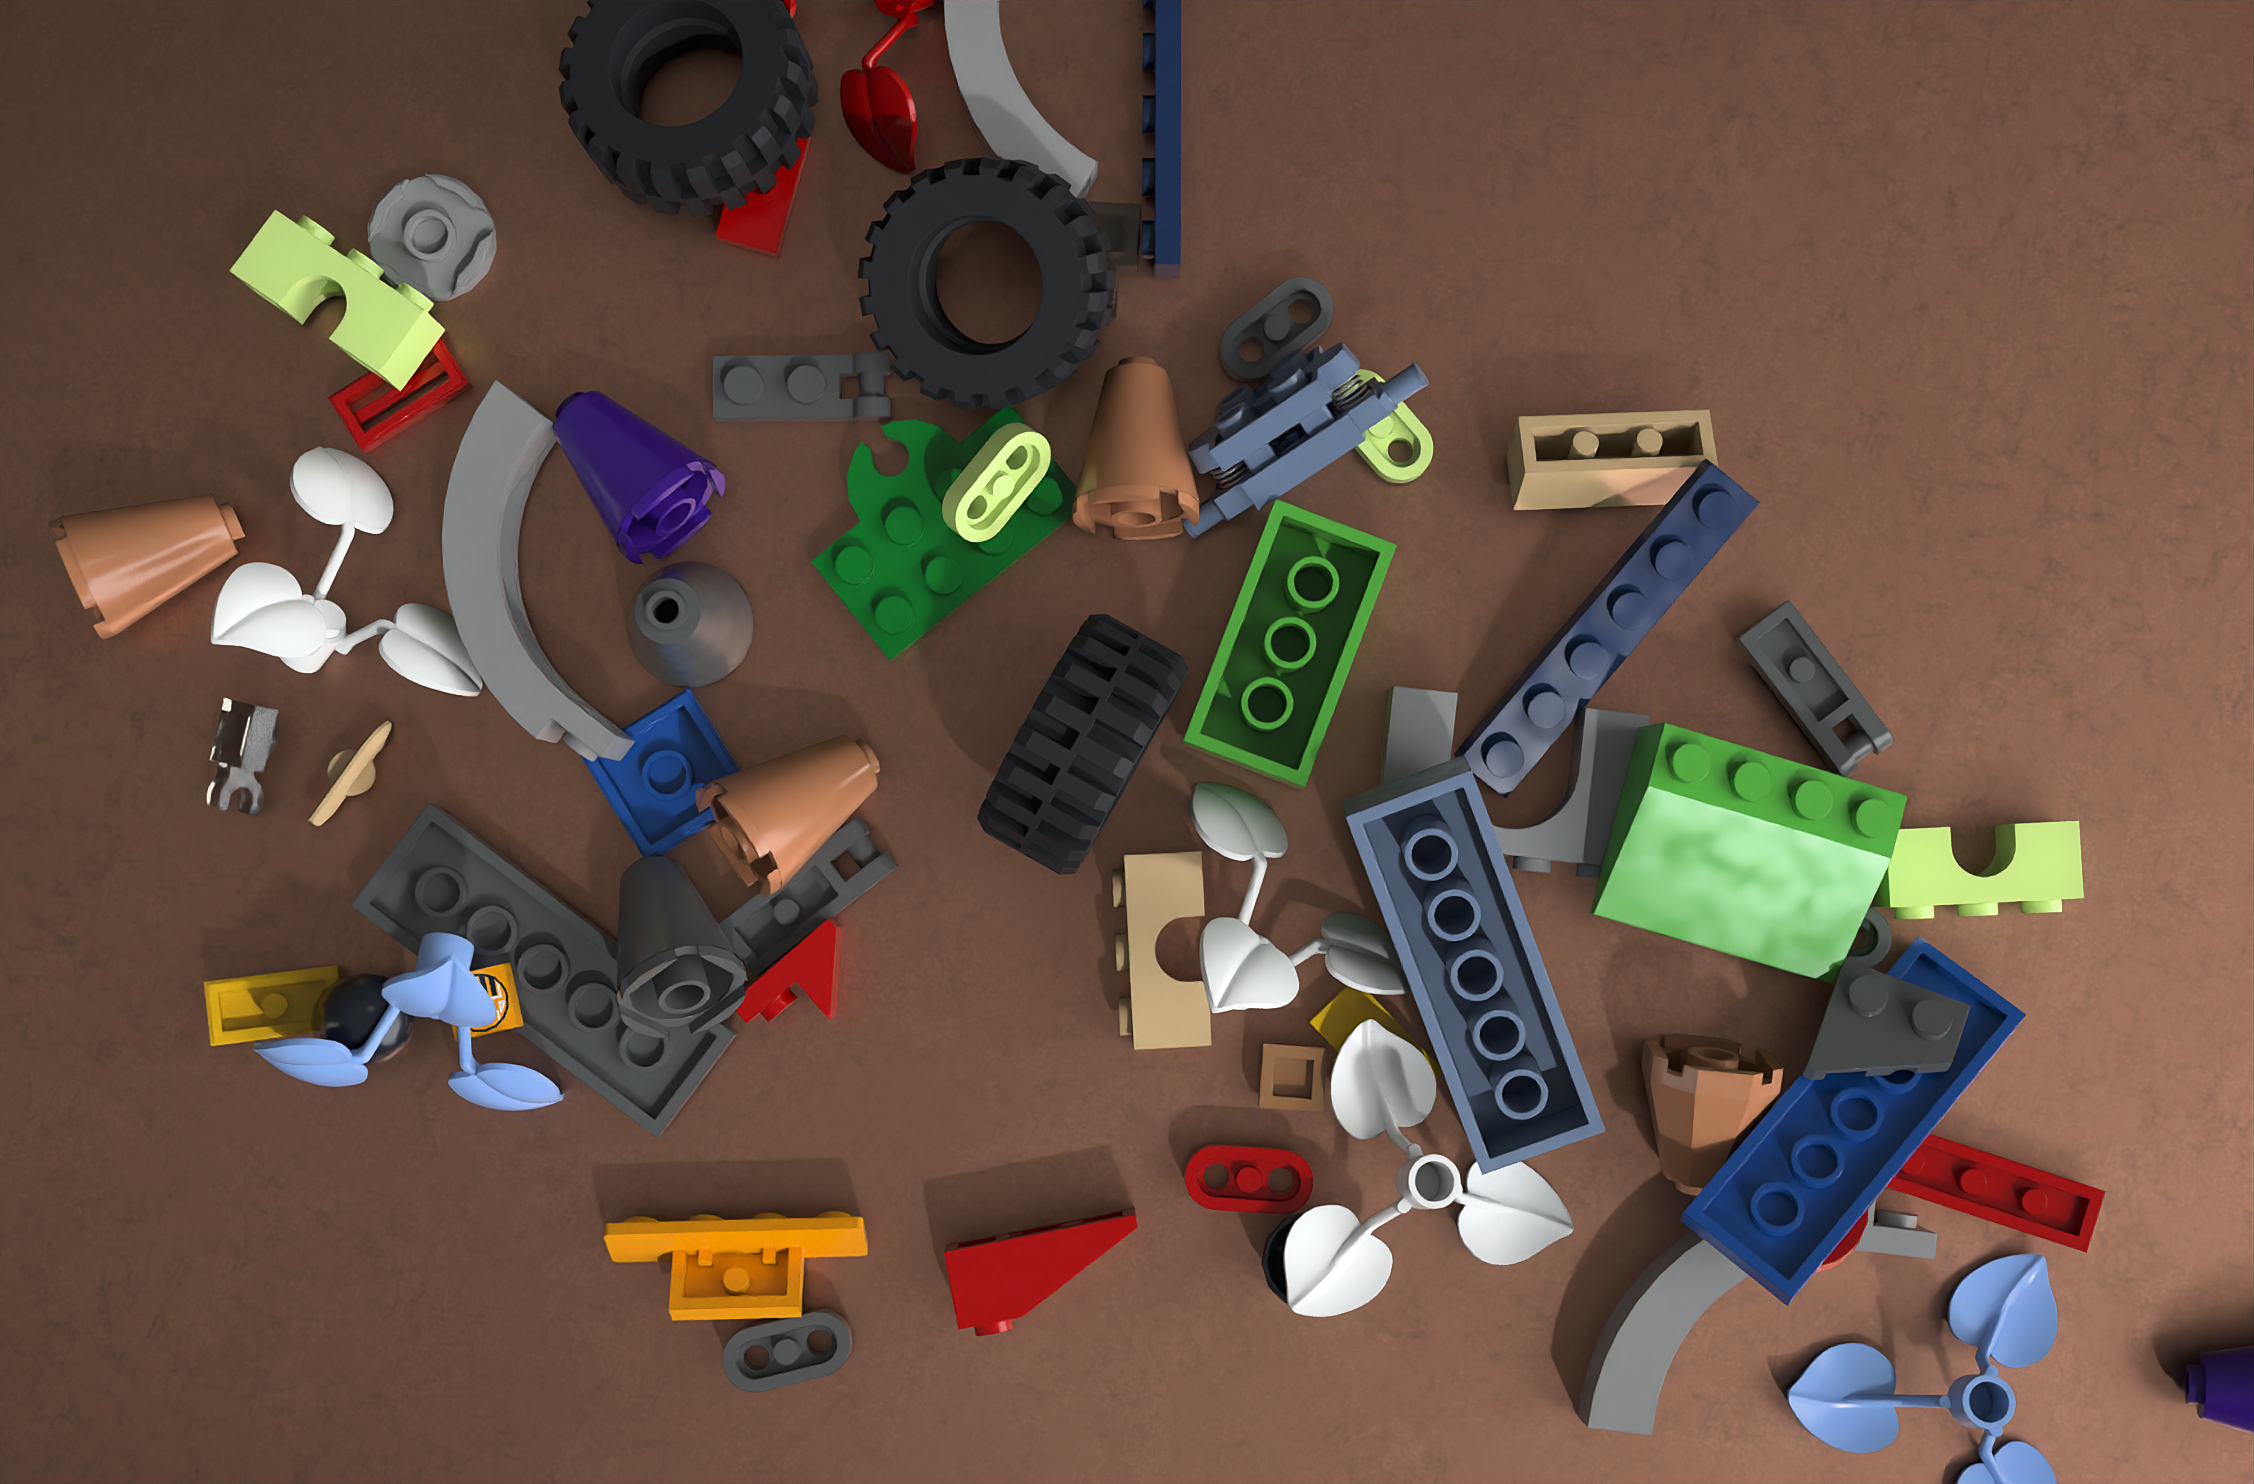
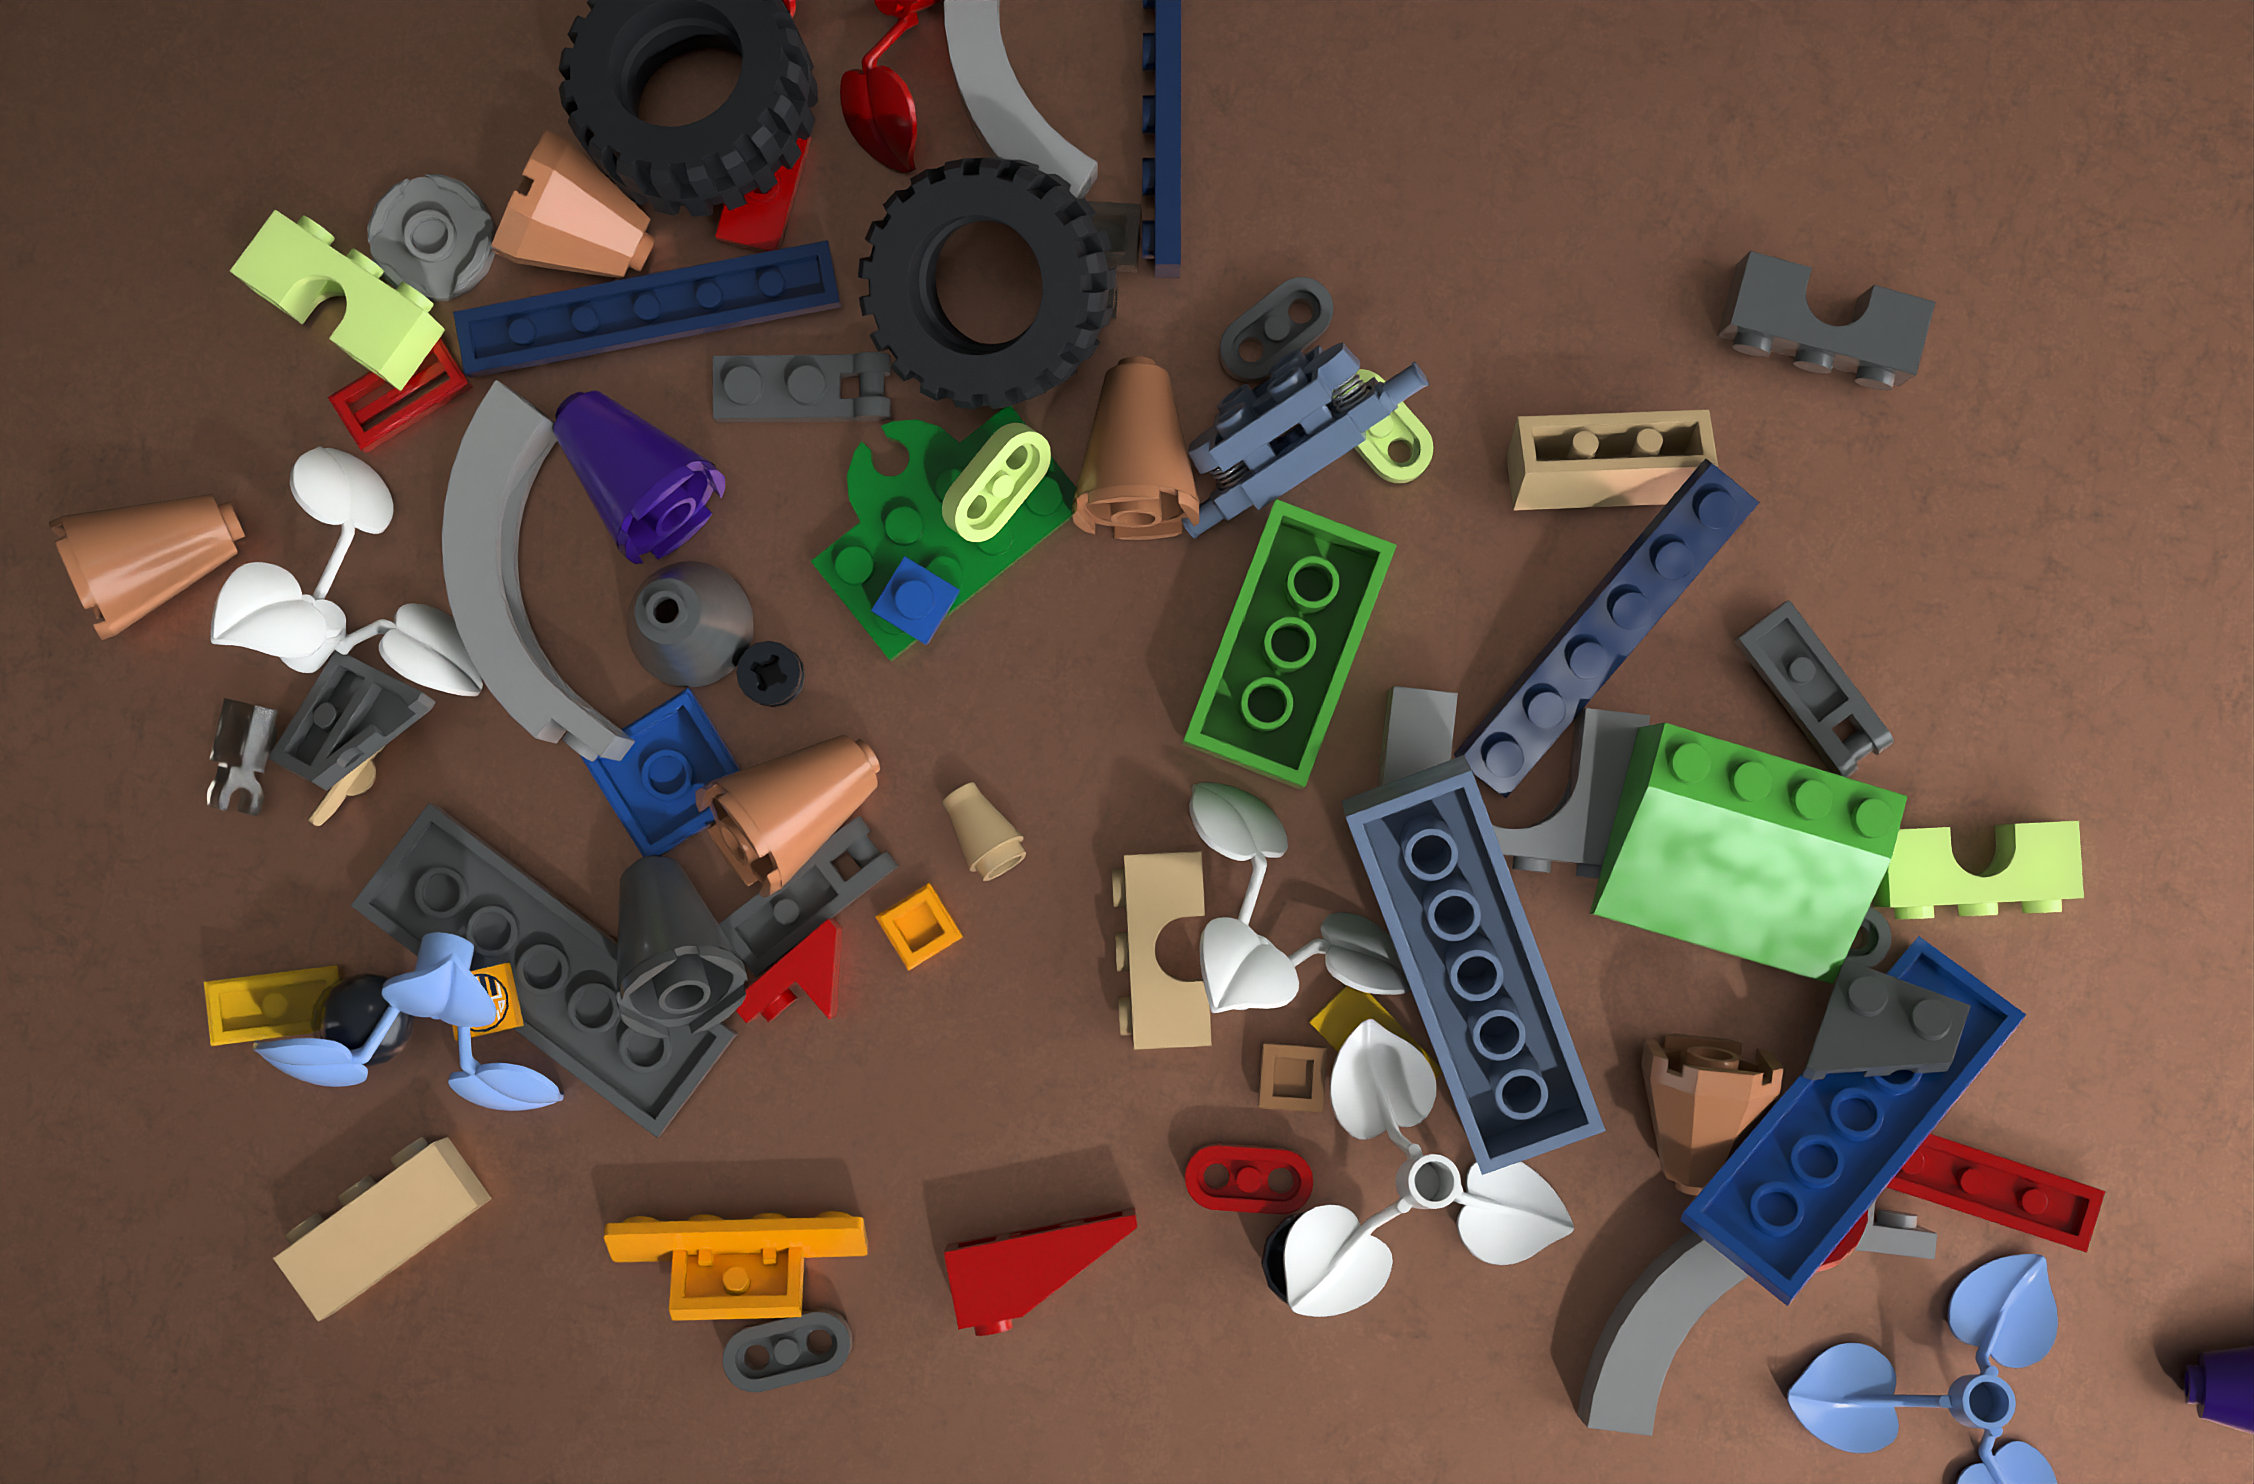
black tyre [977,614,1189,875] -> none
none -> dark grey wing [268,650,436,791]
none -> tan brick [273,1137,492,1322]
none -> dark blue plate [453,240,842,378]
none -> nougat cone [491,130,656,279]
none -> black wheel [736,641,806,708]
none -> blue plate [871,556,960,646]
none -> light orange tile [875,883,964,971]
none -> tan cone [942,782,1027,881]
none -> dark grey arch [1717,251,1936,390]

